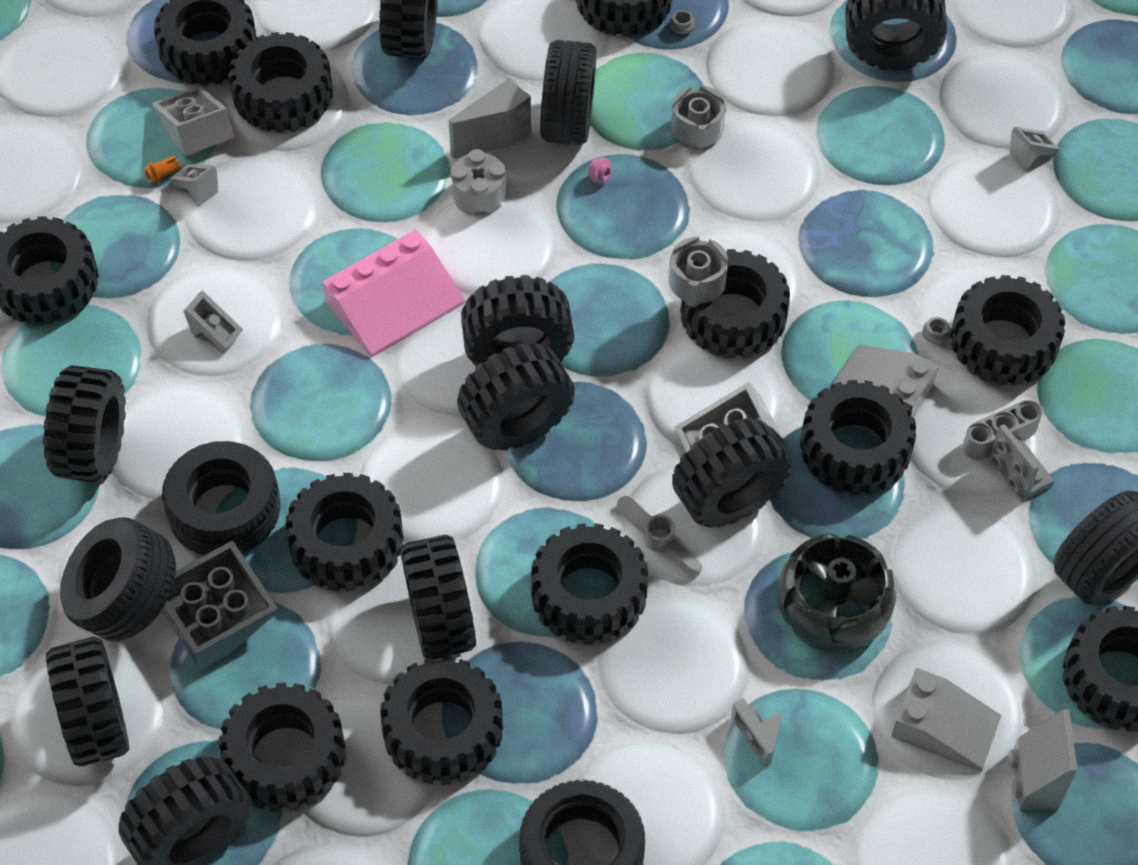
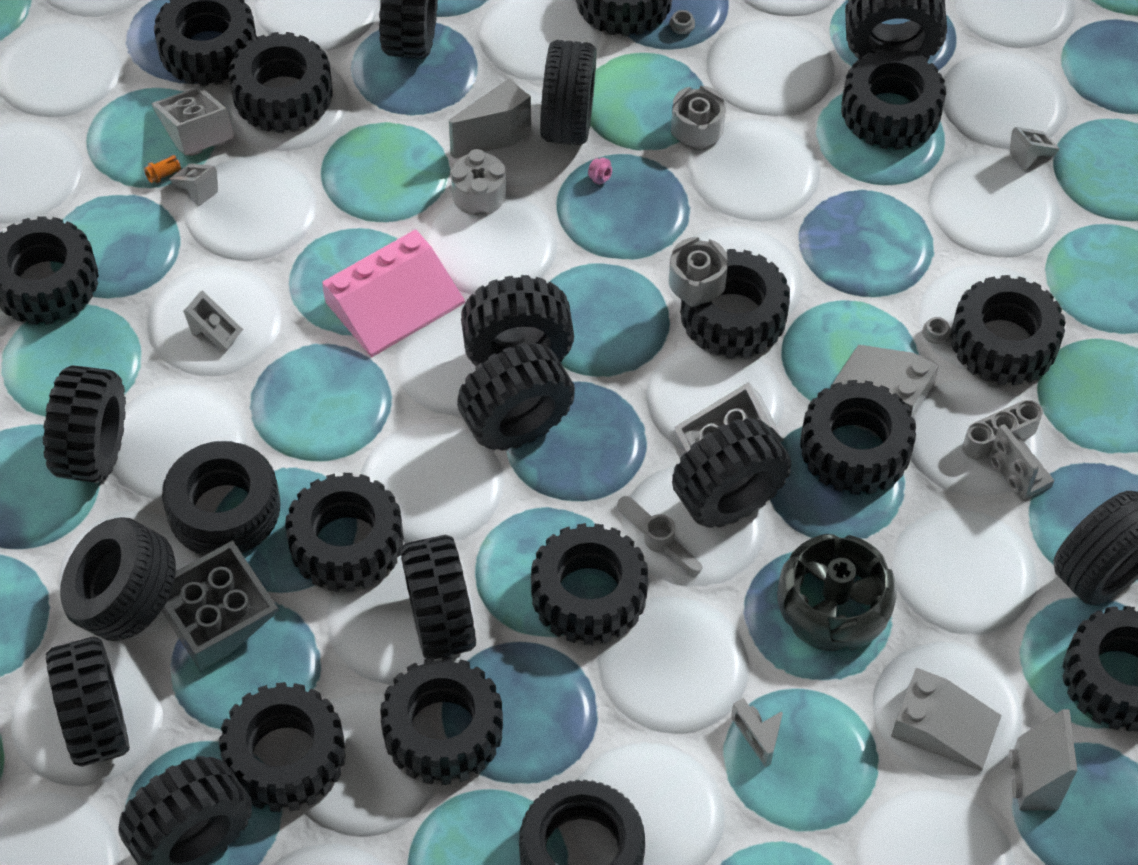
none -> black tyre [841,48,946,150]

